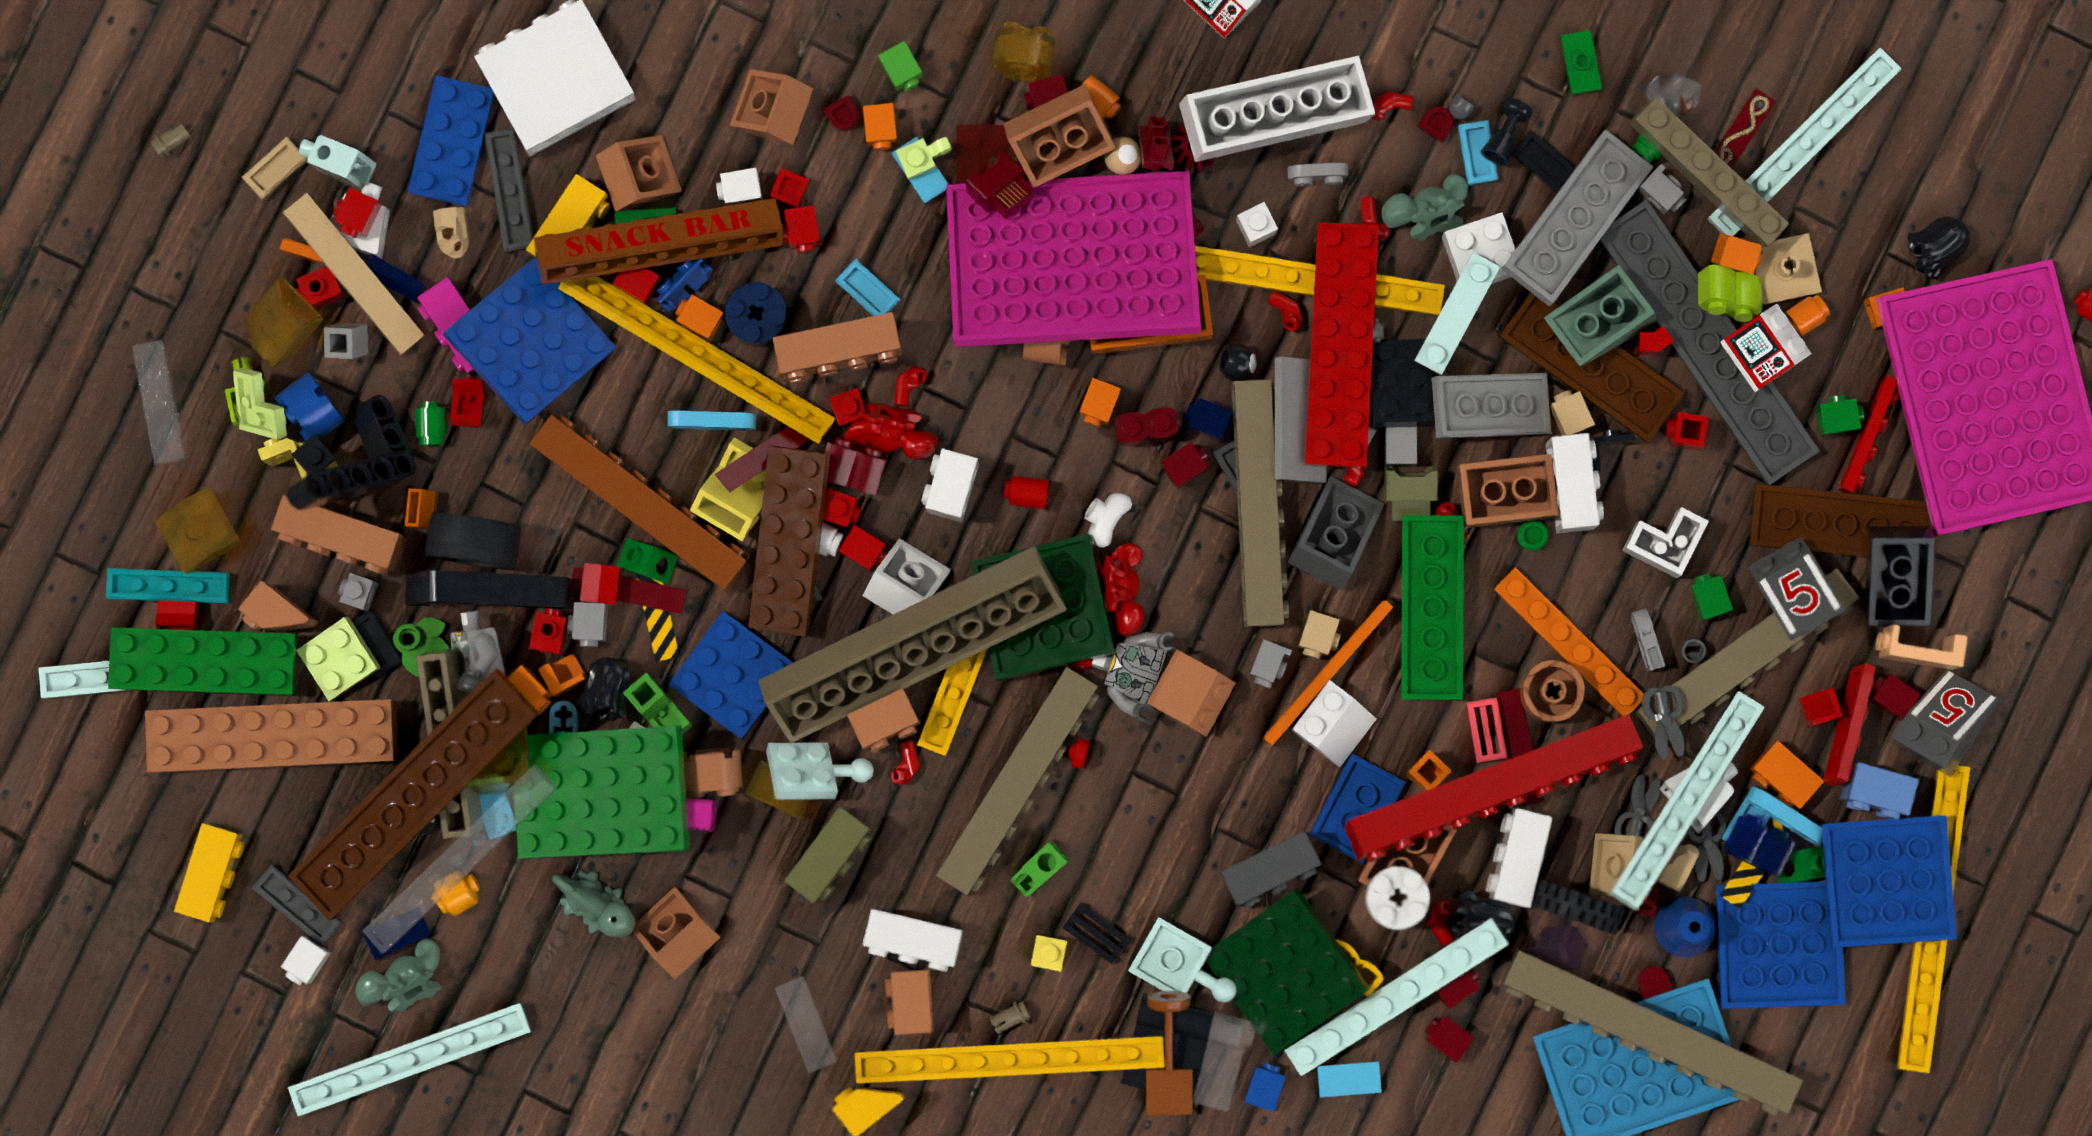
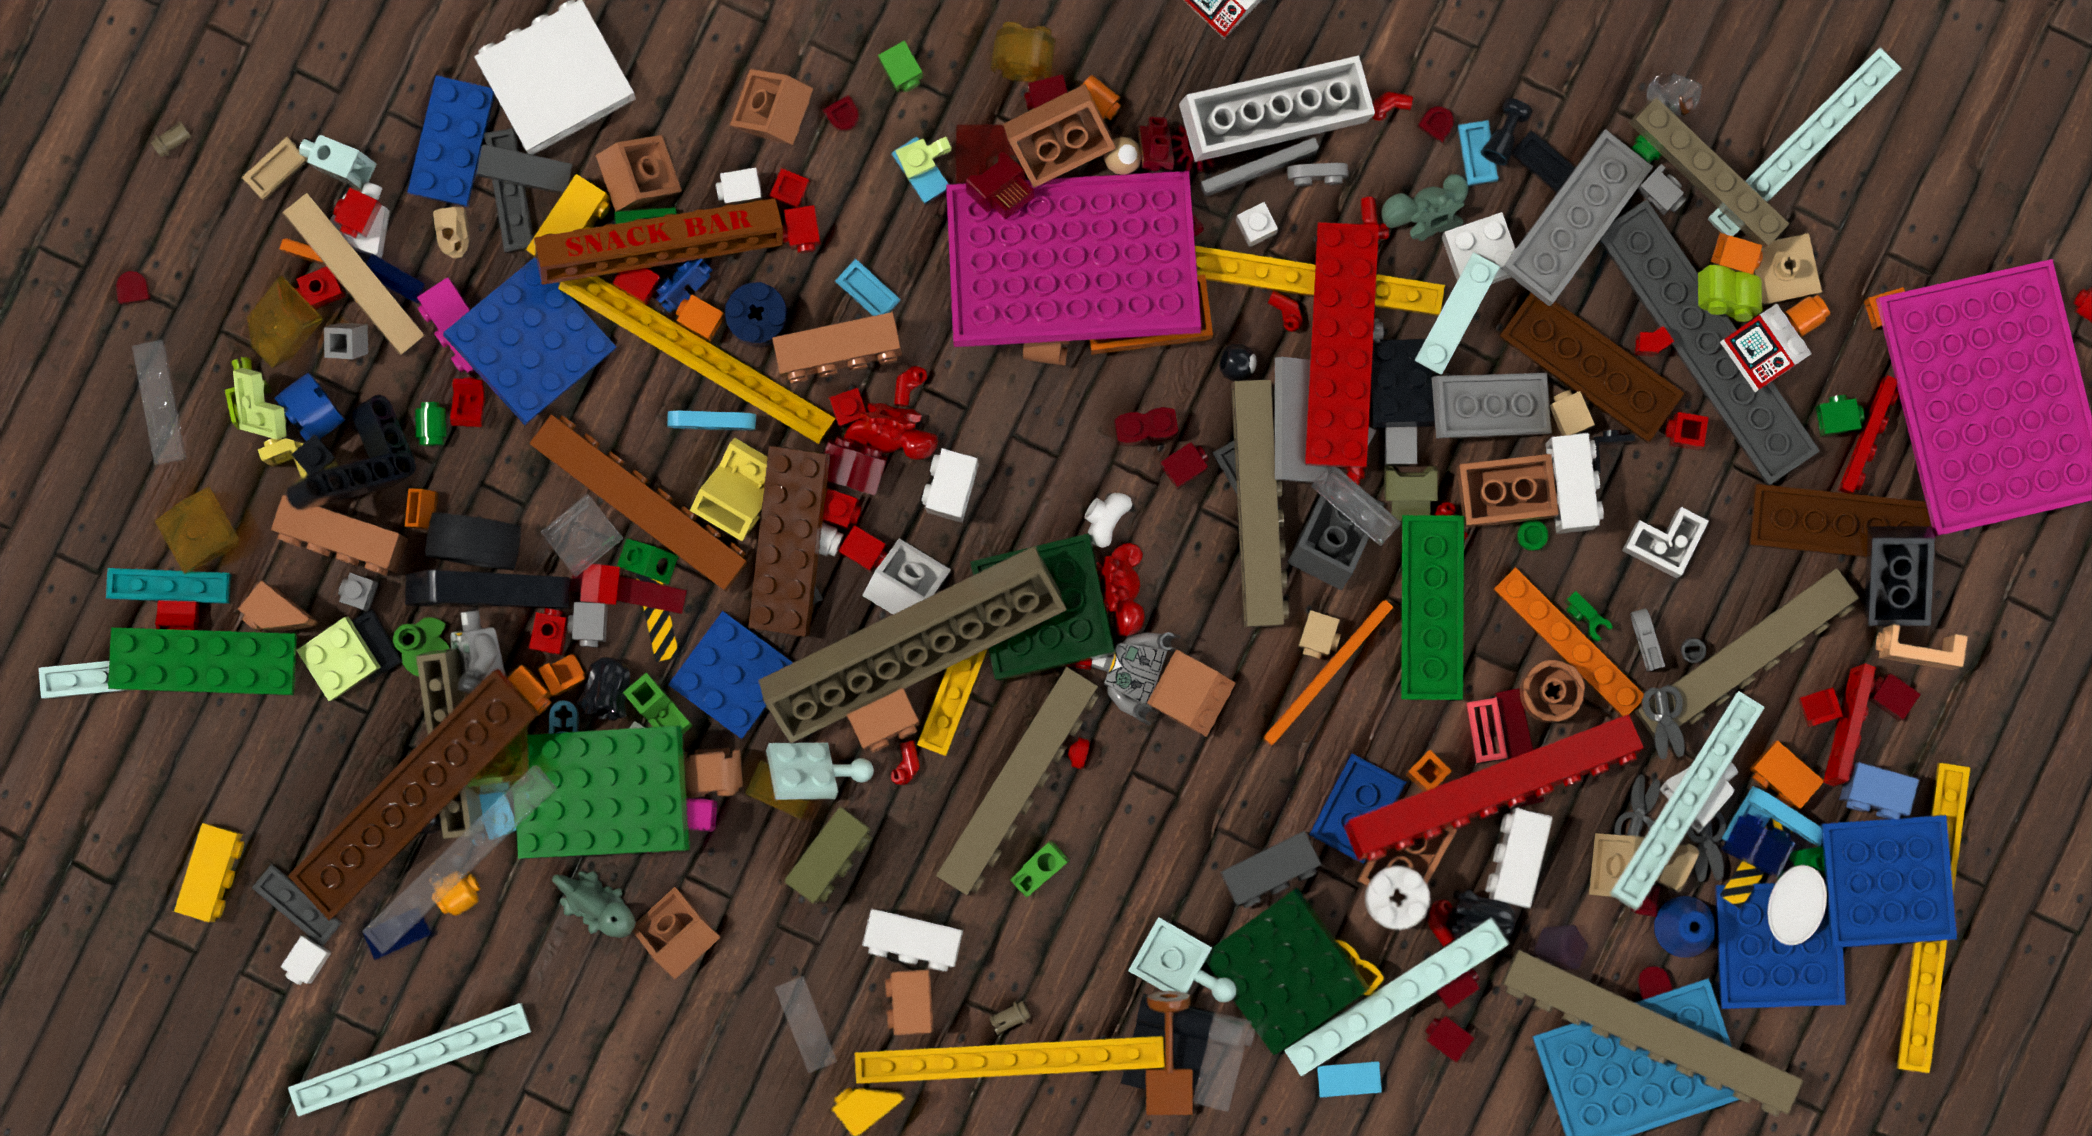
nougat brick [145,699,399,773] -> none
sand green animal [355,939,441,1013] -> none
dark red sticker [714,426,810,493] -> none
orange brick [863,103,898,151] -> none
red brick [1004,475,1049,510] -> none
light yellow brick [1031,935,1067,971] -> none
black tile [1062,903,1130,964] -> none
orange brick [1079,378,1121,428] -> none
clear blue brick [1184,398,1233,443] -> none
blue brick [1244,1062,1286,1112] -> none
light grey brick [1250,639,1292,689] -> none
white slope [1291,680,1377,768] -> none
dark grey hinge [1449,93,1476,119] -> none
black tyre [1531,879,1625,935] -> none
sand green slope [1544,265,1656,367] -> none
green plate [1560,30,1602,96] -> none
green brick [1688,572,1733,622] -> none
sticker [1714,88,1776,168] -> none
dark grey slope [1748,537,1846,641] -> none
dark grey slope [1892,669,2000,777] -> none
black piece [1907,216,1970,279] -> none
none -> dark red tile [116,271,151,305]
none -> dark grey tile [476,144,572,194]
none -> clear tile [541,494,624,577]
none -> light grey tile [1201,137,1319,197]
none -> clear tile [1311,467,1402,546]
none -> green plate [1564,591,1613,642]
none -> white piece [1767,865,1827,945]

